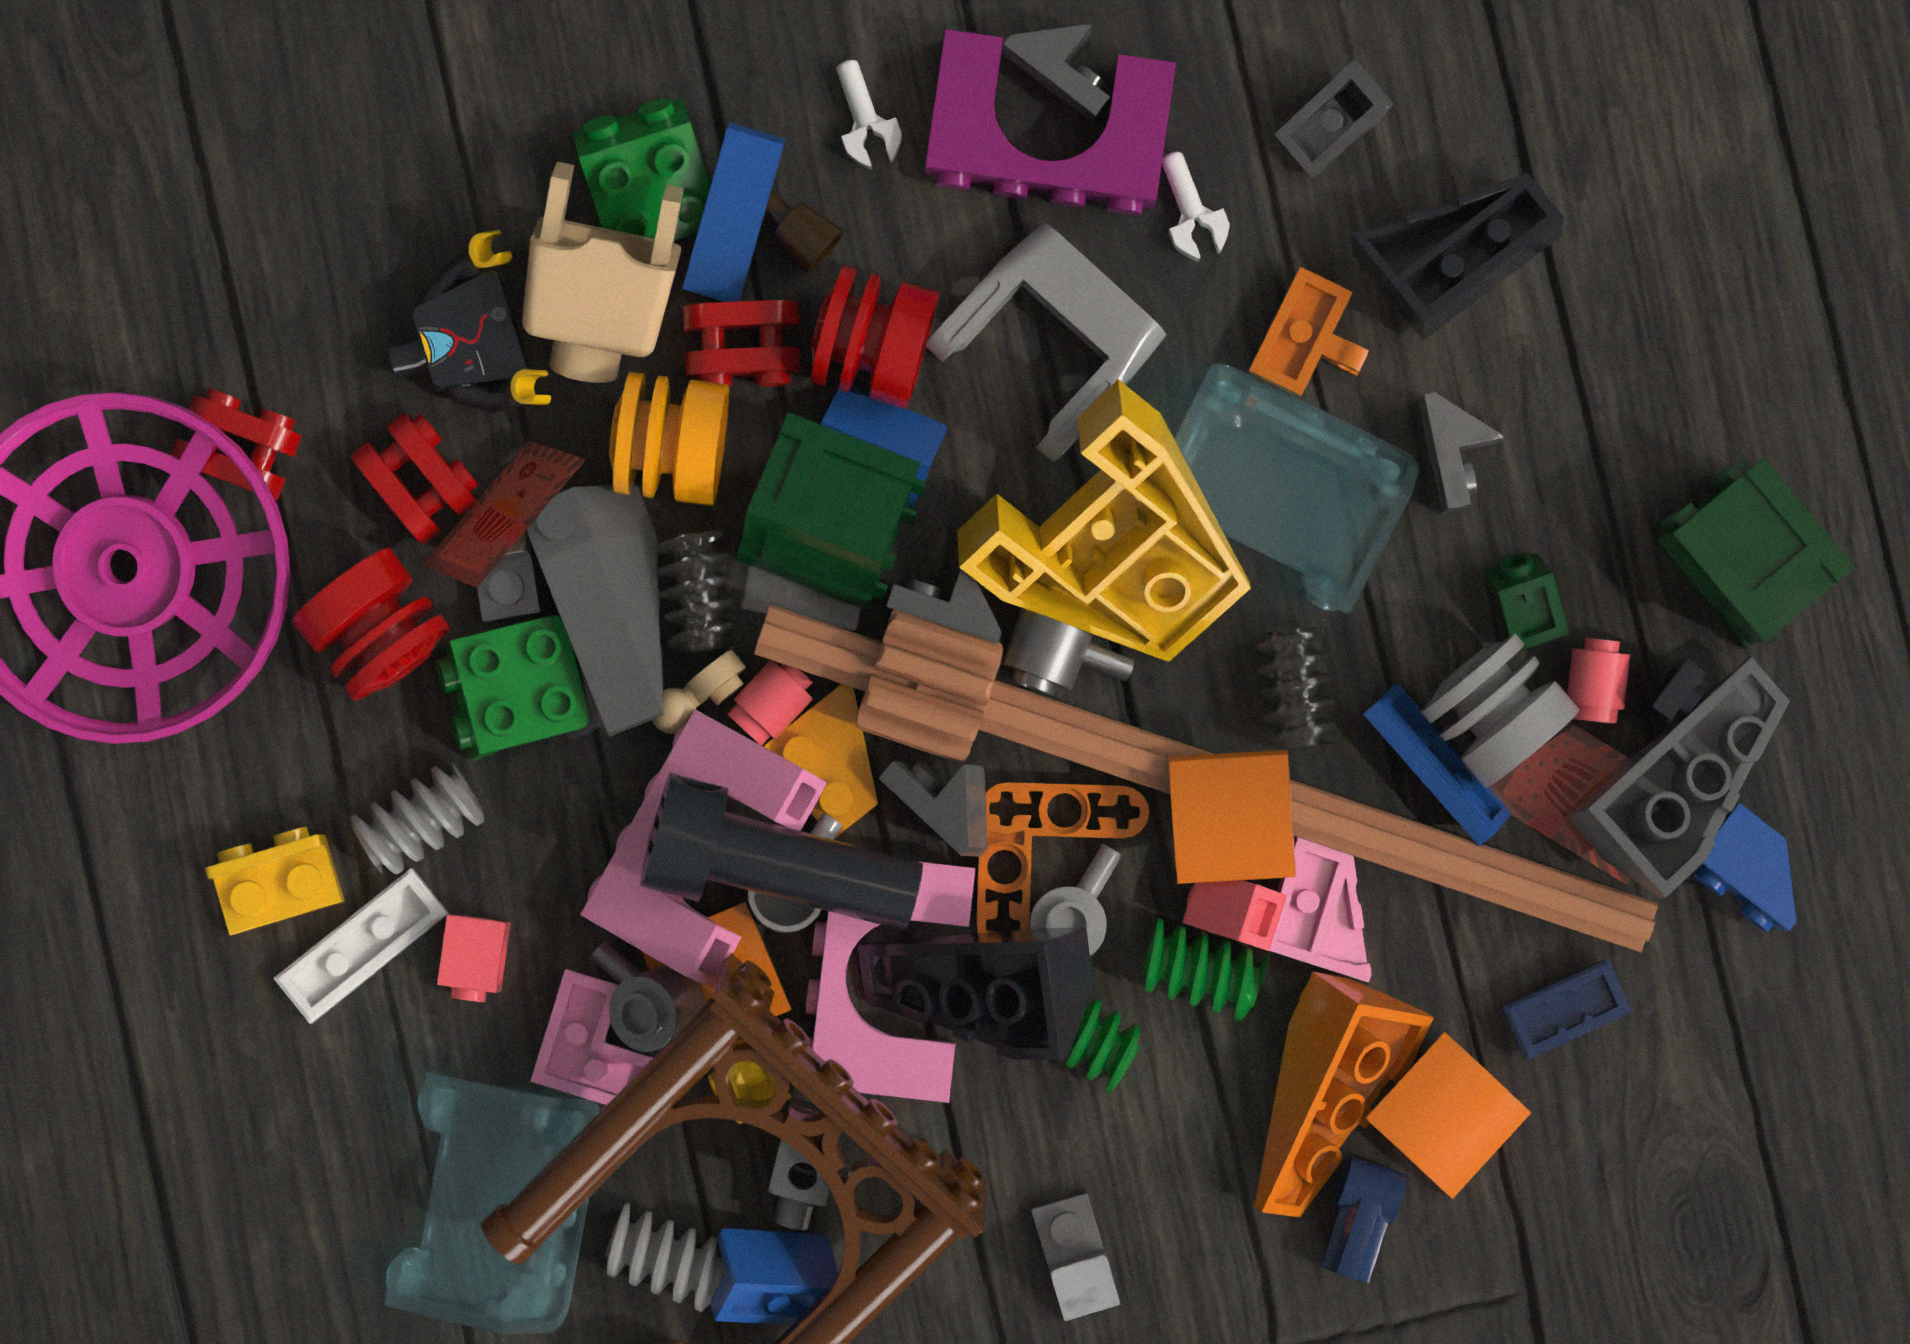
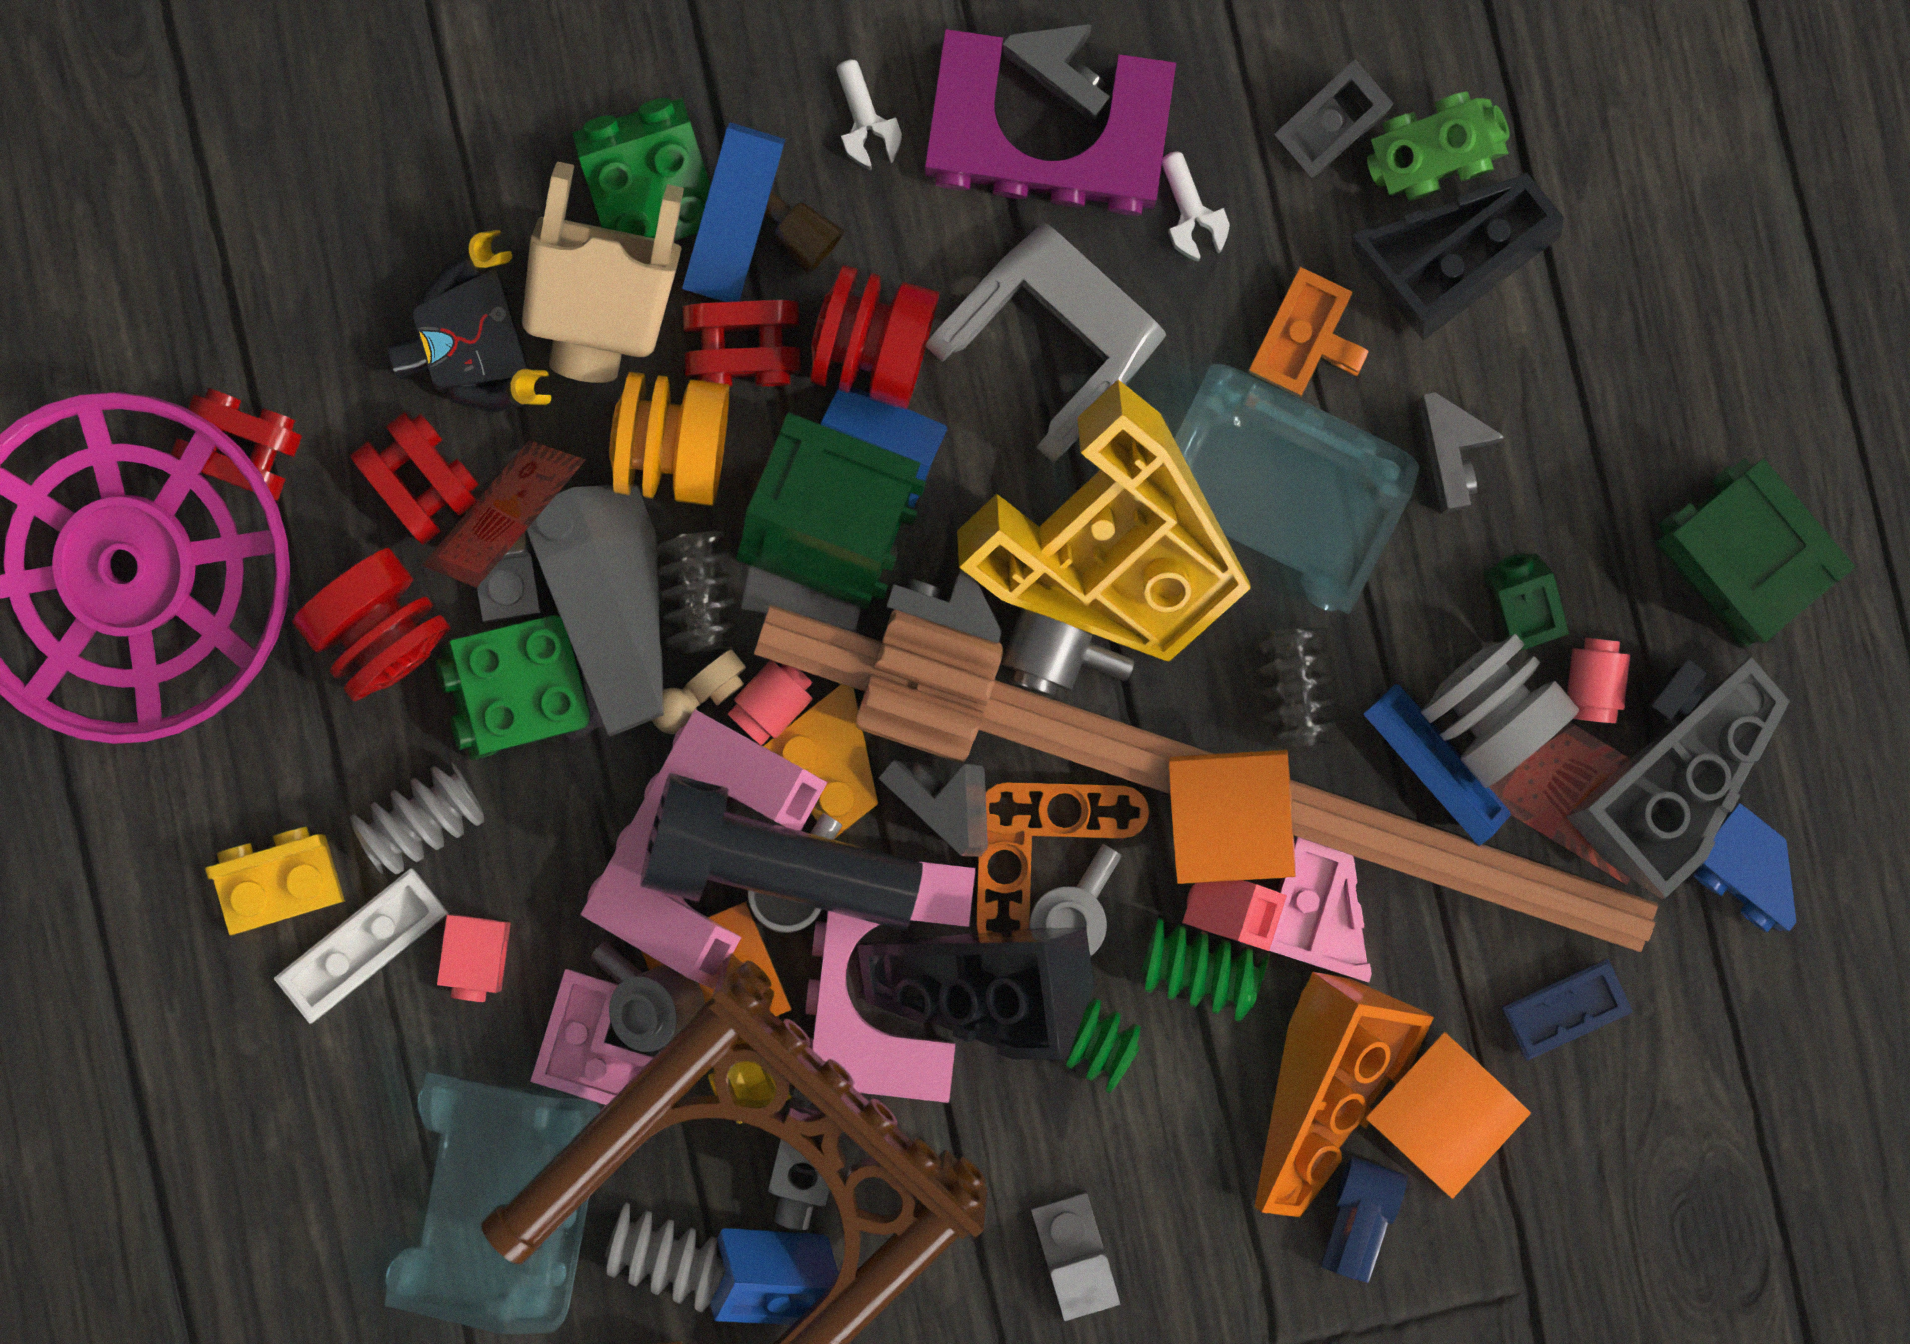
none -> bright green brick [1367,92,1509,201]

